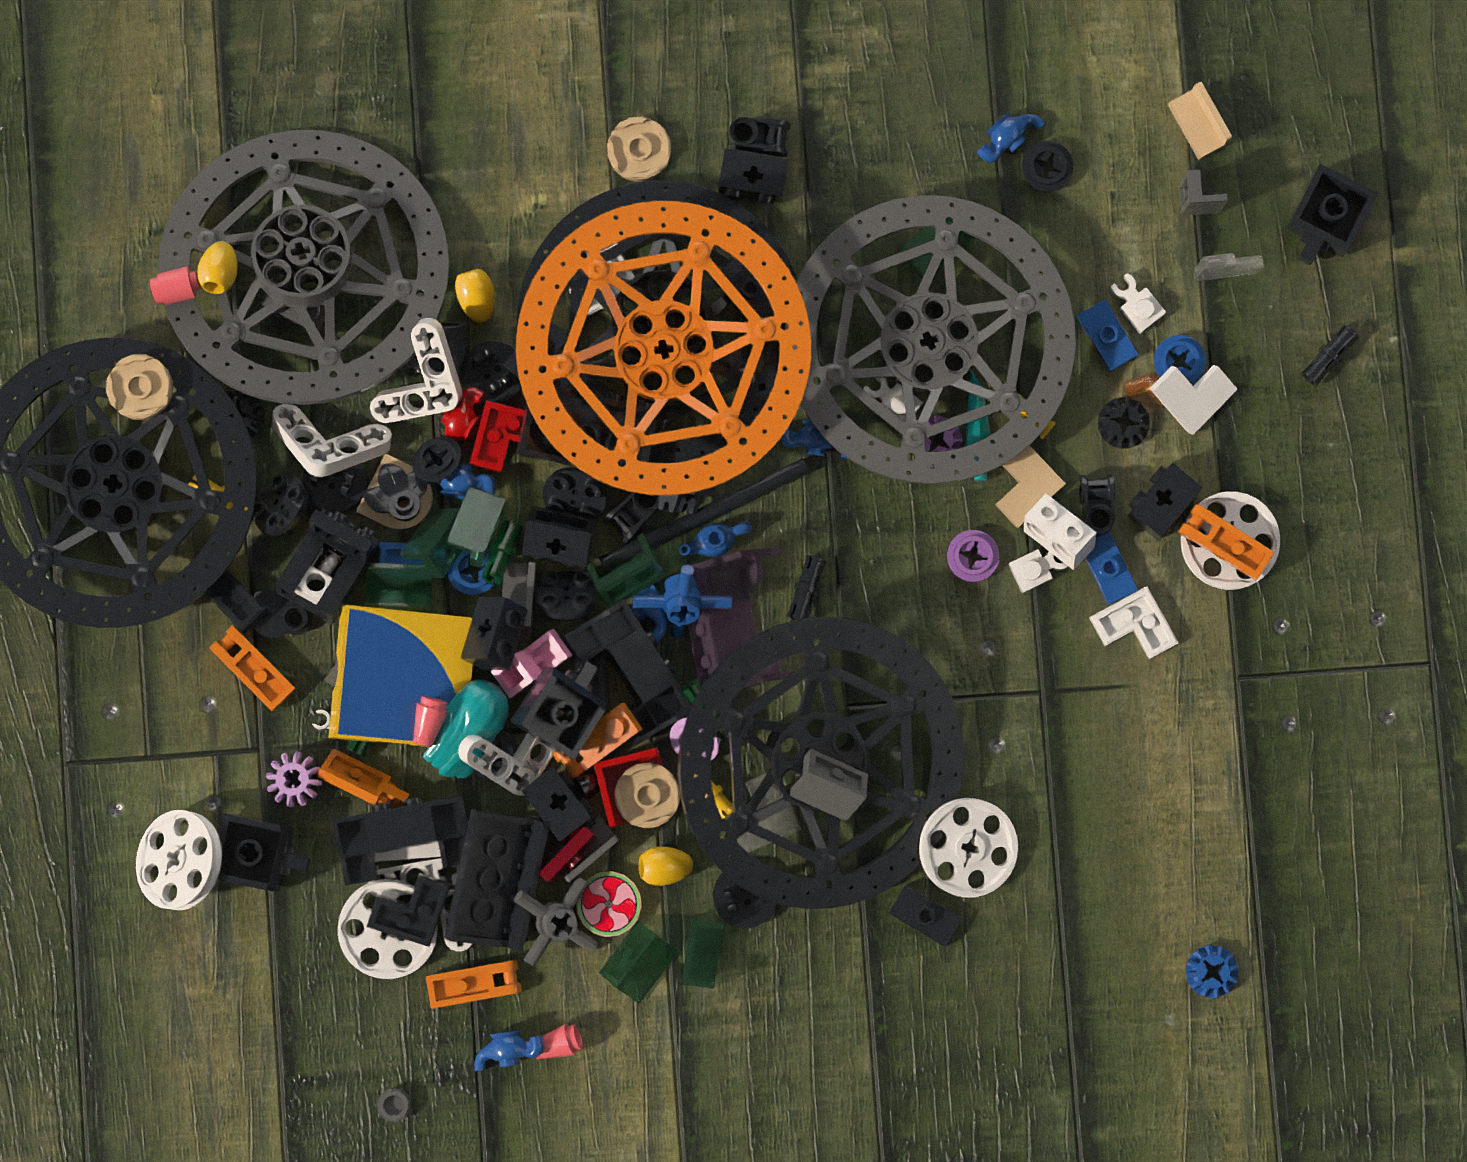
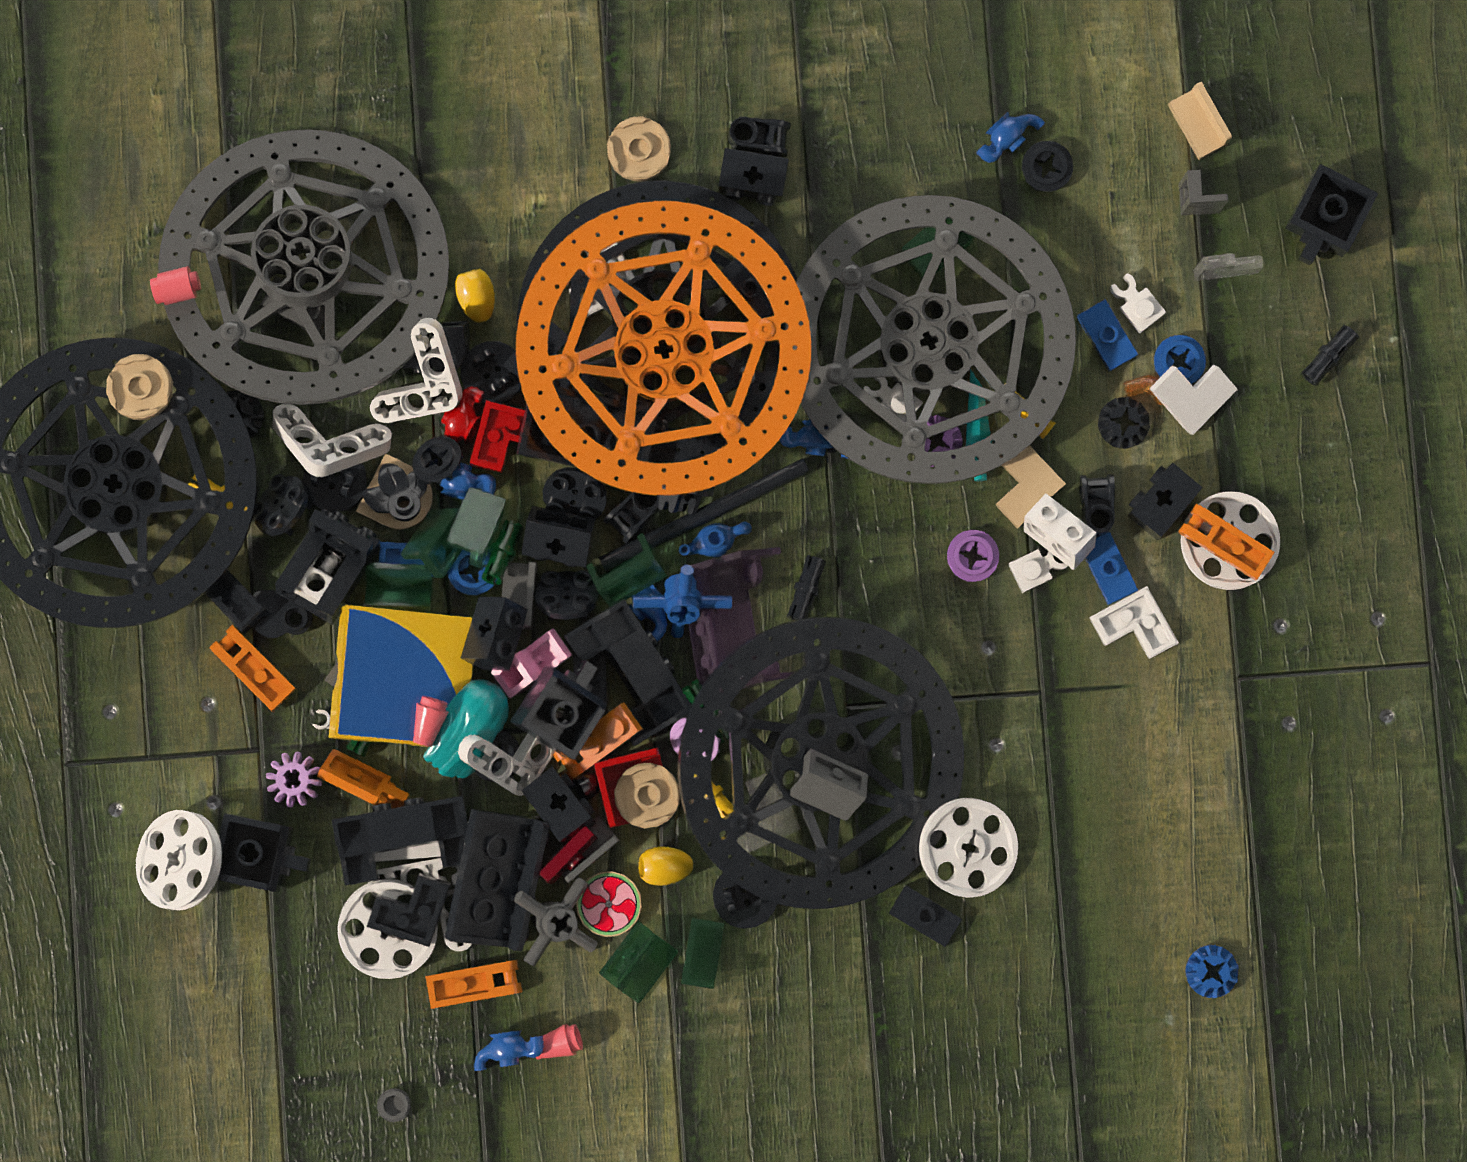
yellow animal [197,241,237,294] -> none

